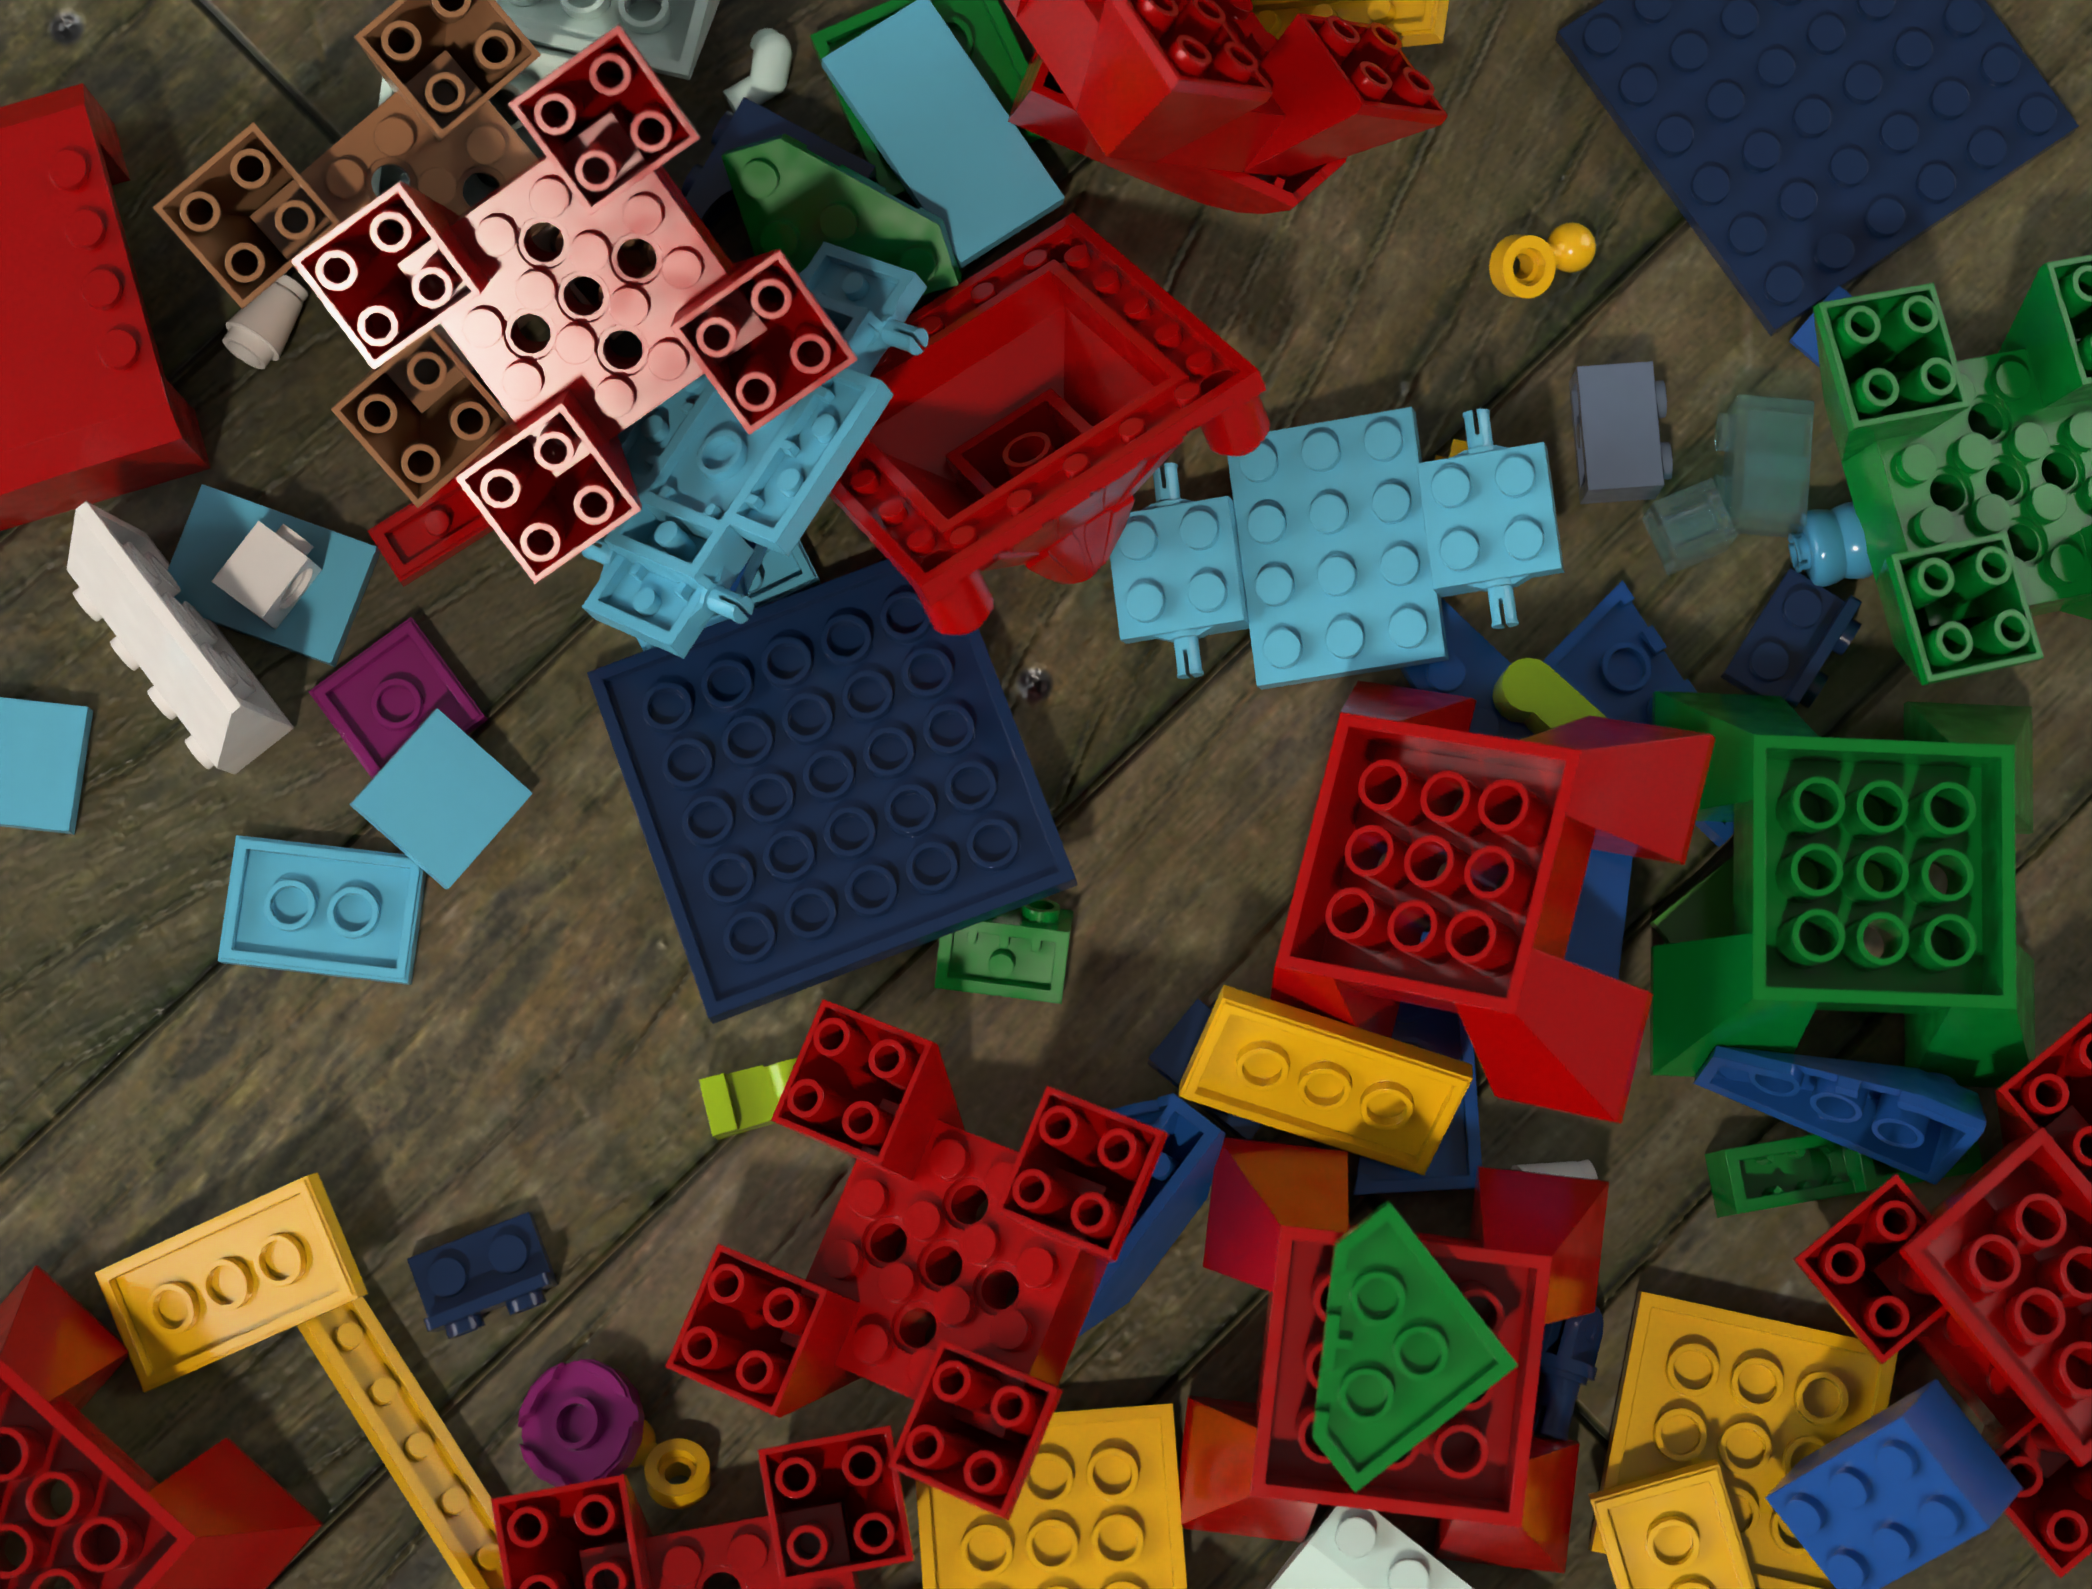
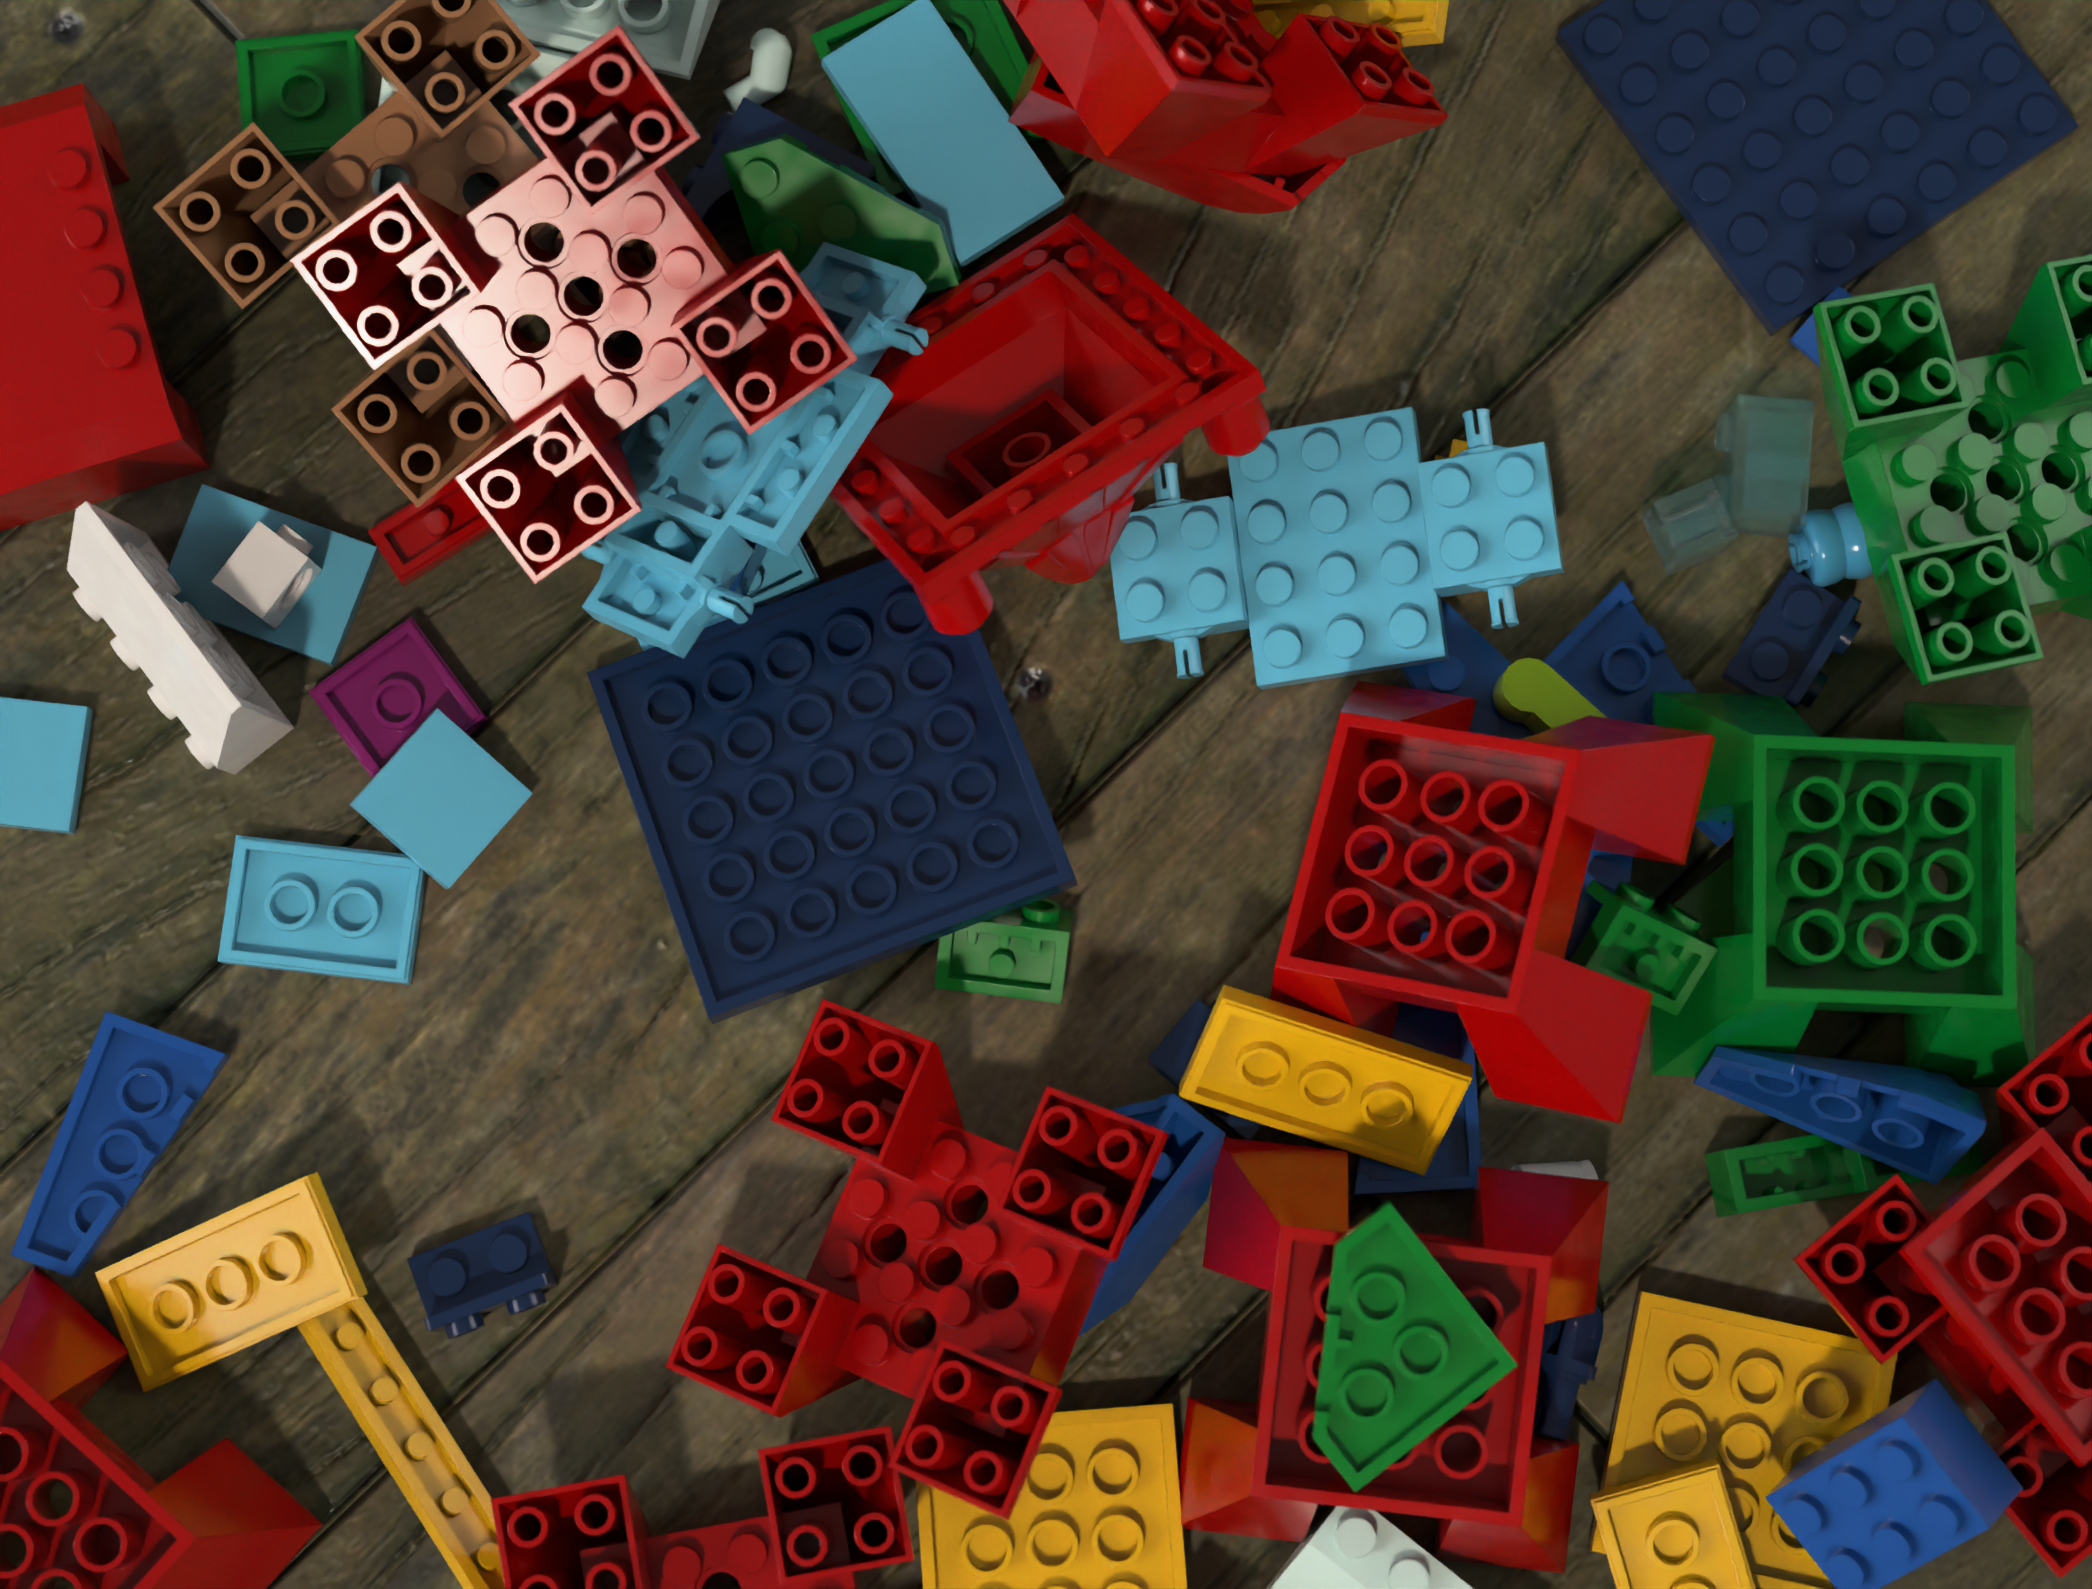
white cone [222,275,308,369] -> none
magenta tile [518,1359,645,1487] -> none
yellow plate [628,1419,711,1509] -> none
lime leg [698,1058,797,1140] -> none
yellow plate [1489,222,1596,298] -> none
sand blue brick [1569,361,1673,504] -> none
none -> blue wing [11,1011,231,1278]
none -> green tile [235,29,368,162]
none -> green bracket [1569,879,1718,1016]

